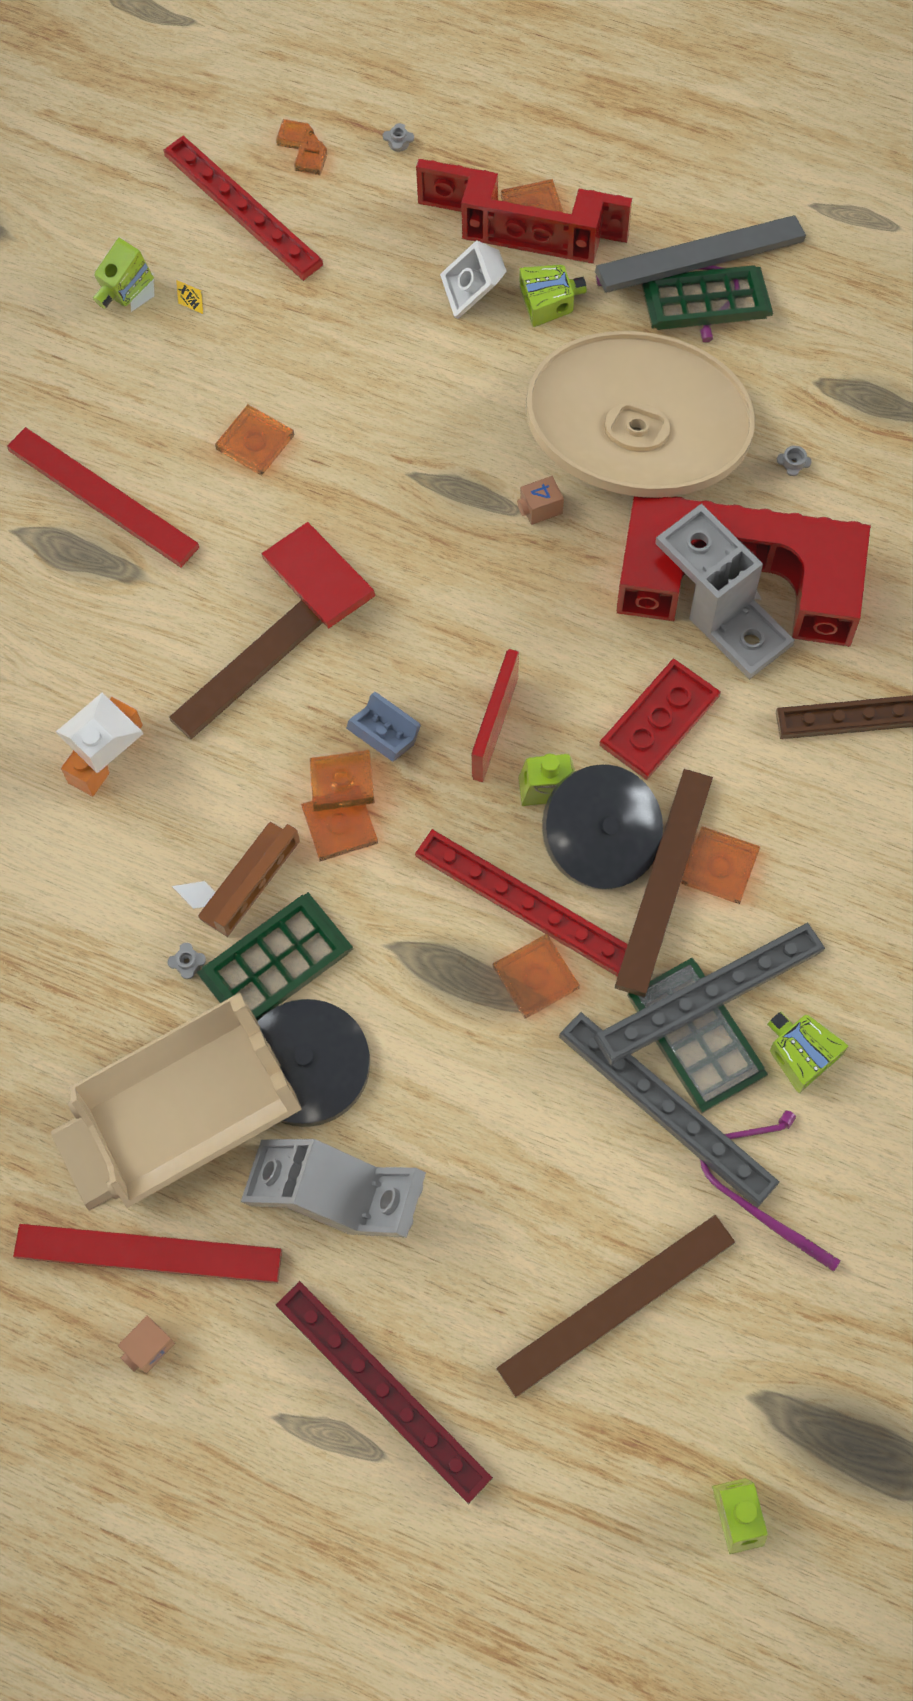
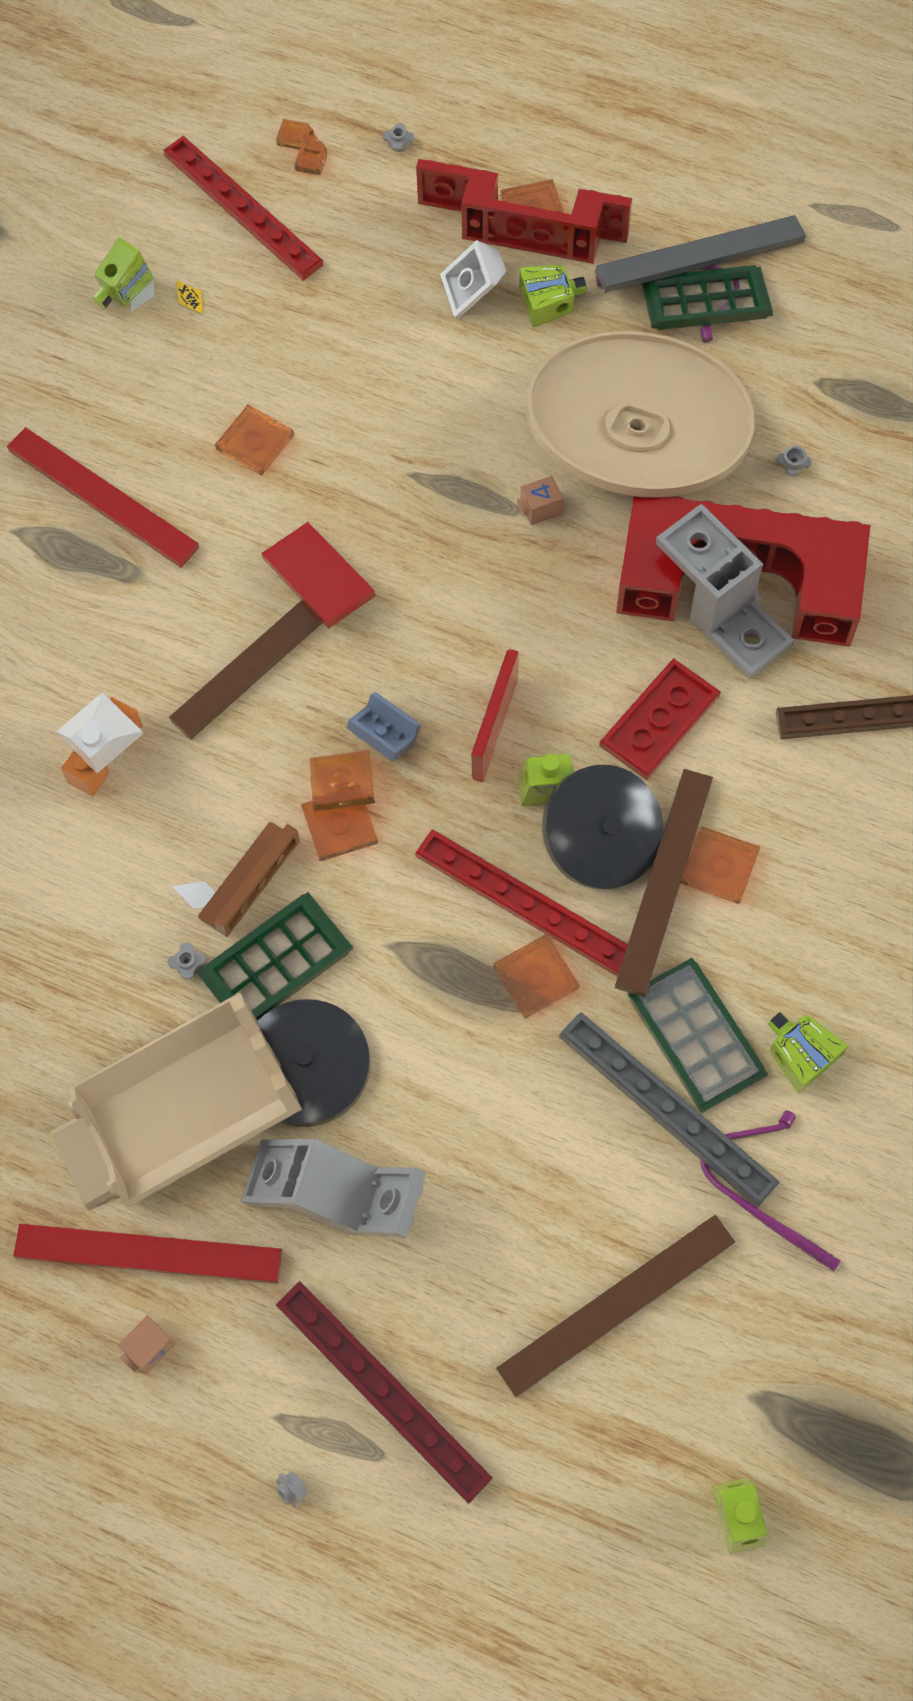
dark grey tile [594,922,825,1065] -> none
none -> light grey plate [276,1471,307,1508]

